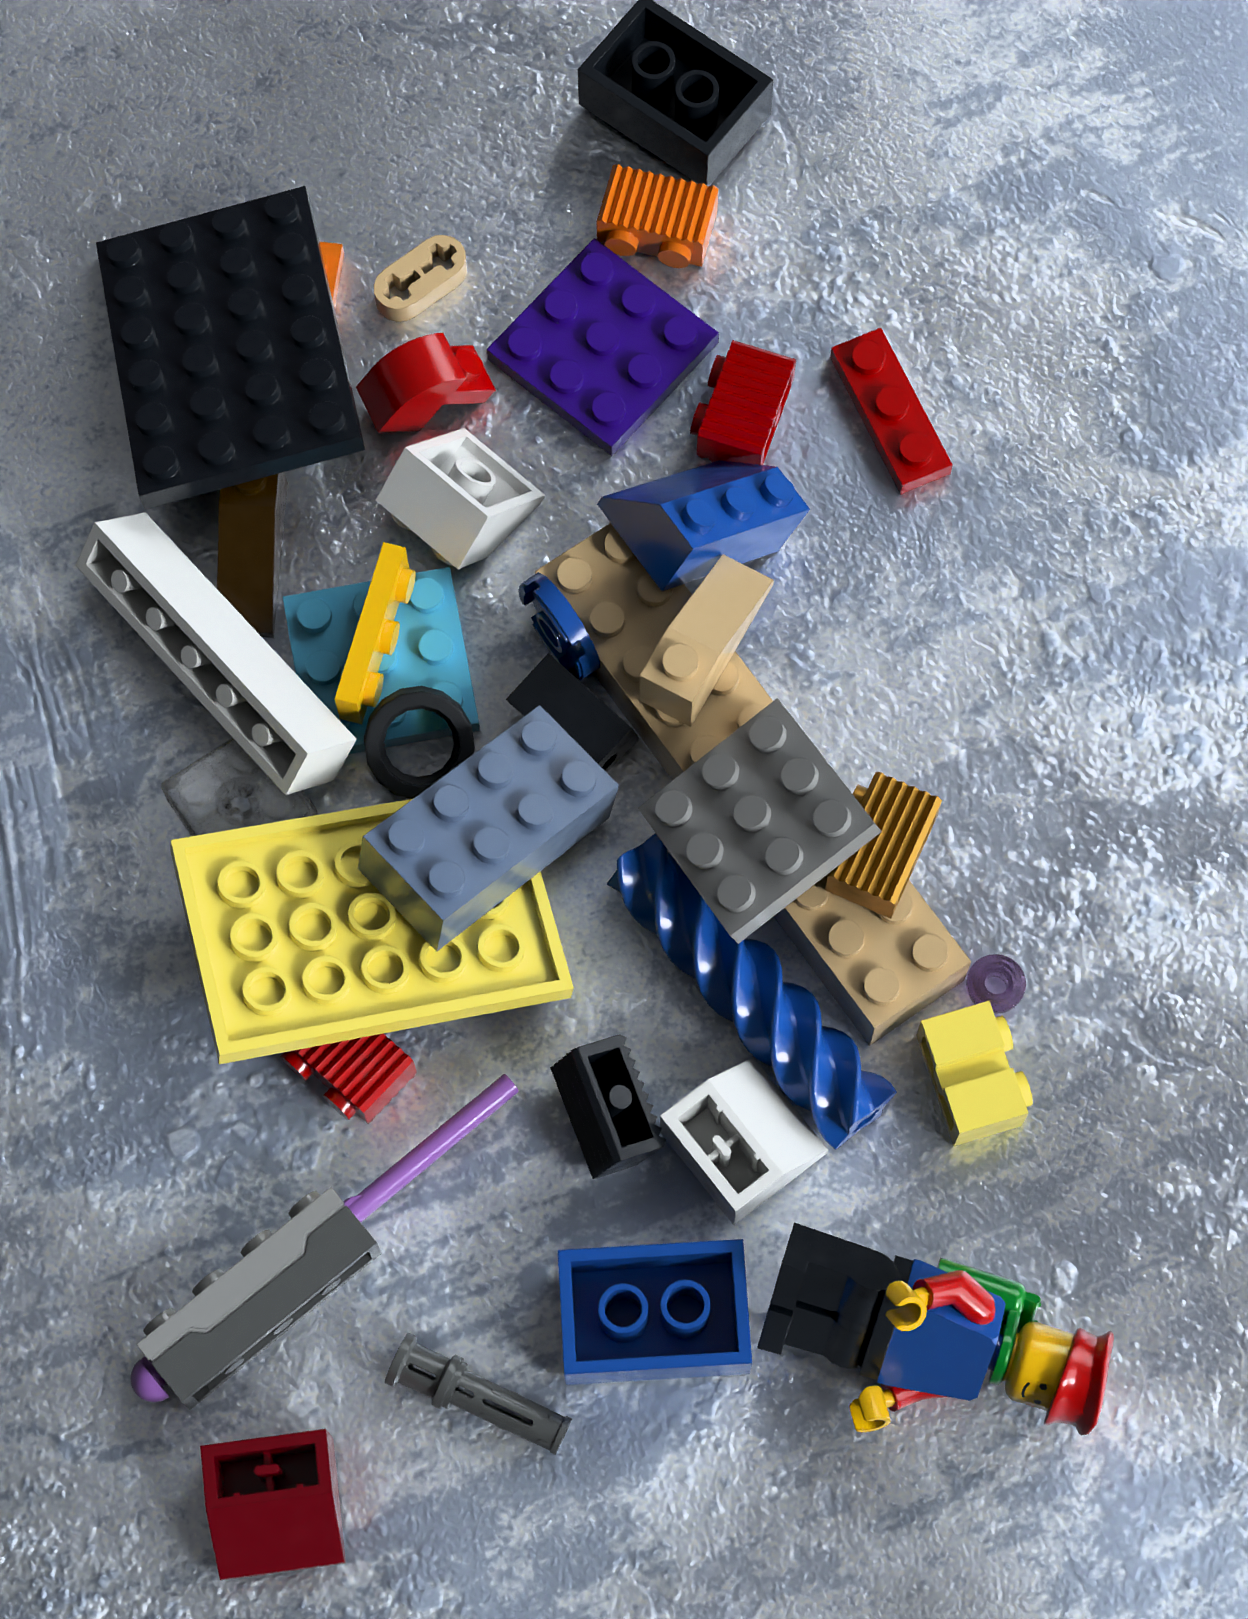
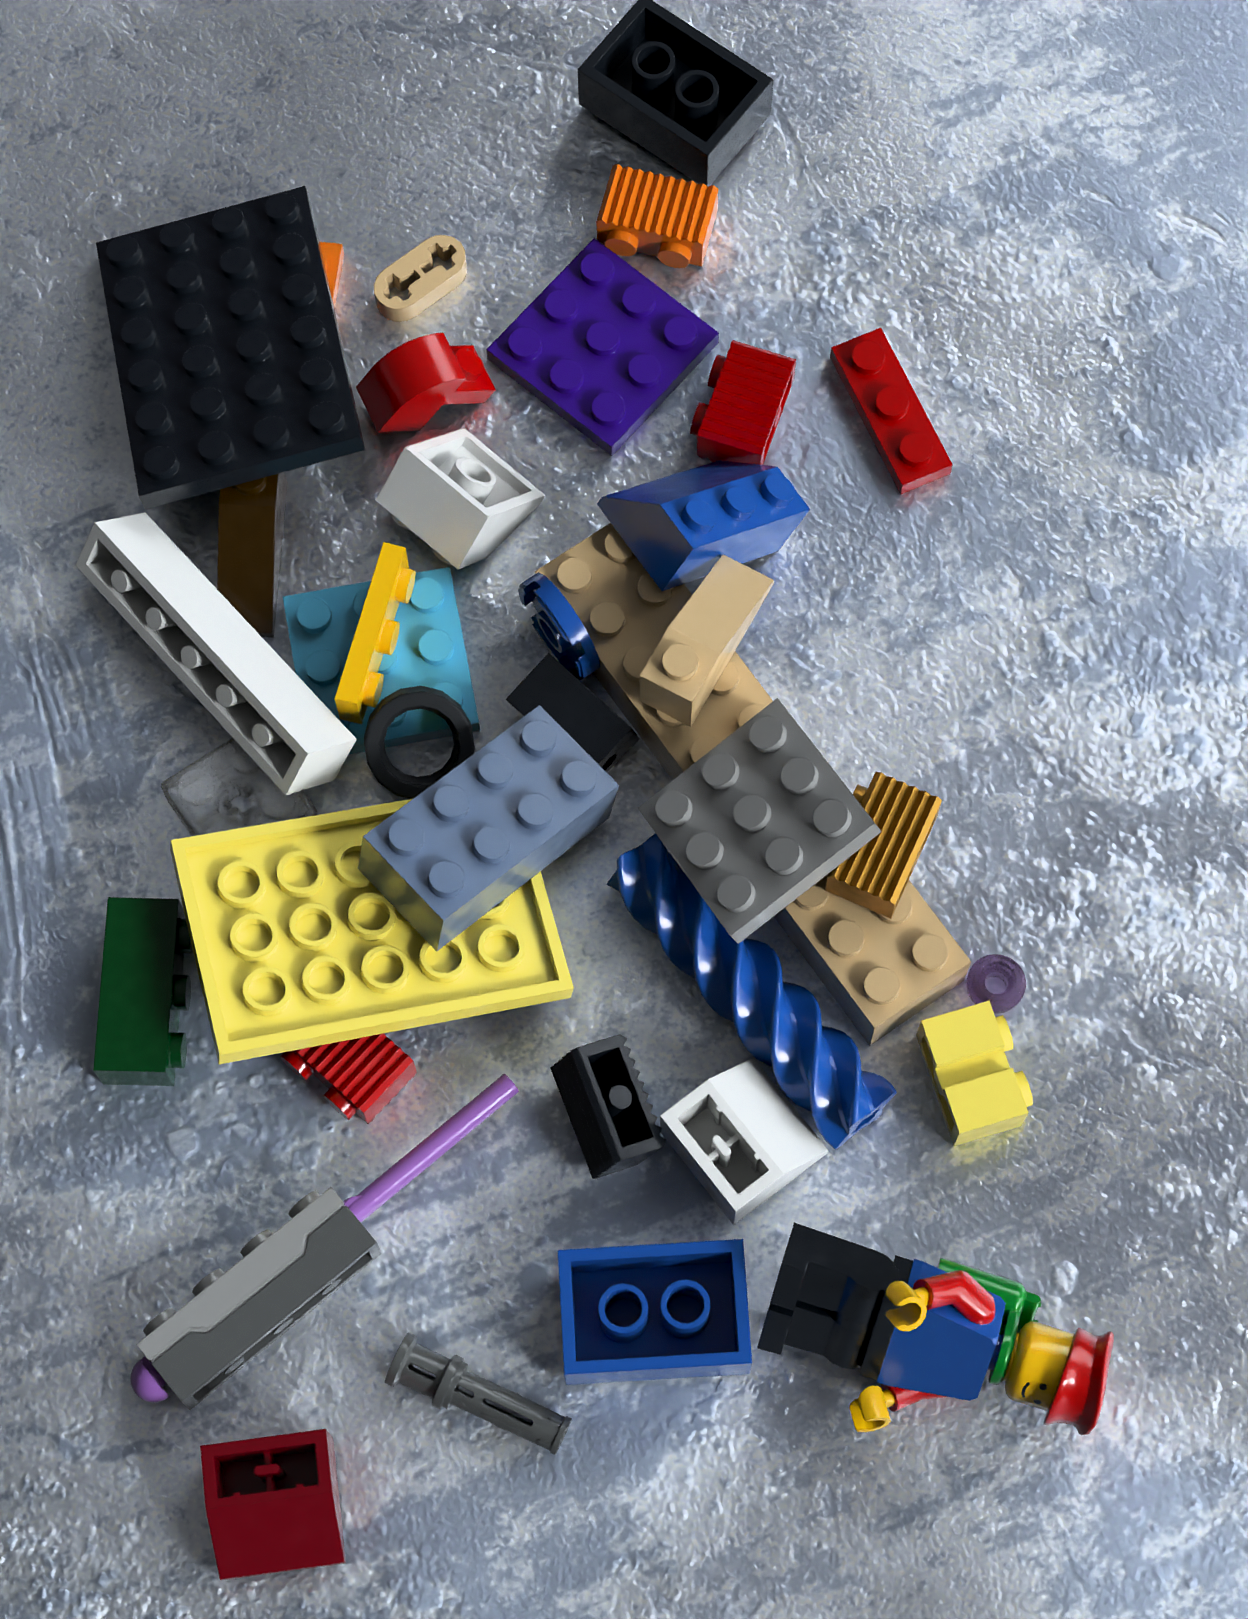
none -> dark green brick [93,897,193,1086]

